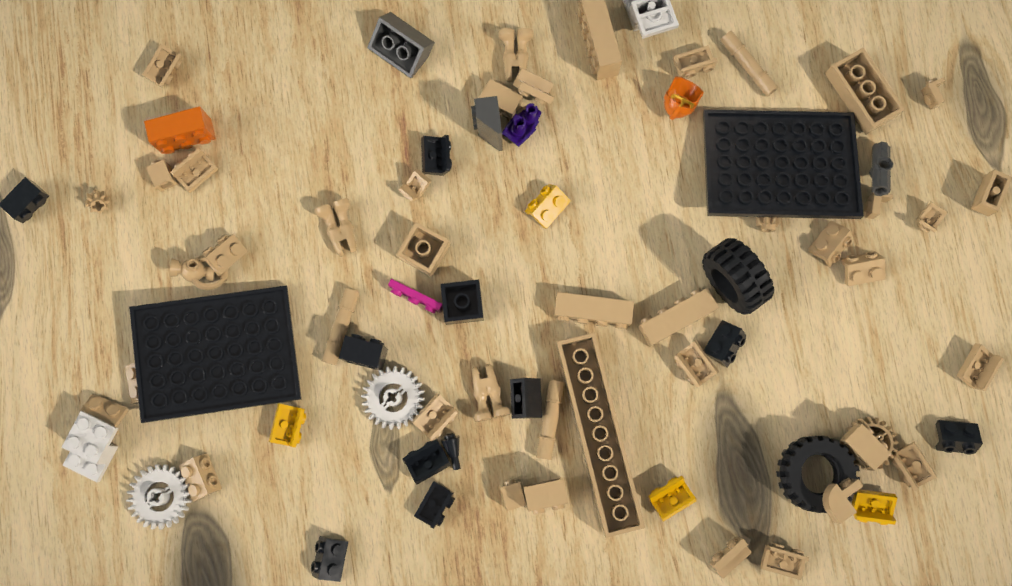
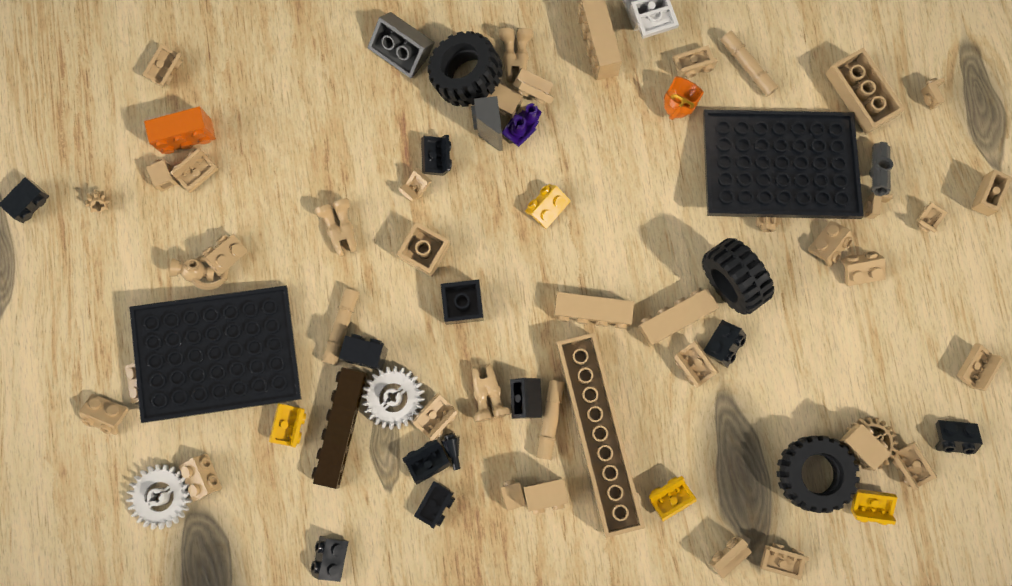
white bracket [62,411,118,482] -> none
dark pink tile [388,279,443,314] -> none
tan brick [822,478,863,524] -> none
none -> dark brown brick [312,367,367,489]
none -> black tyre [428,31,503,107]

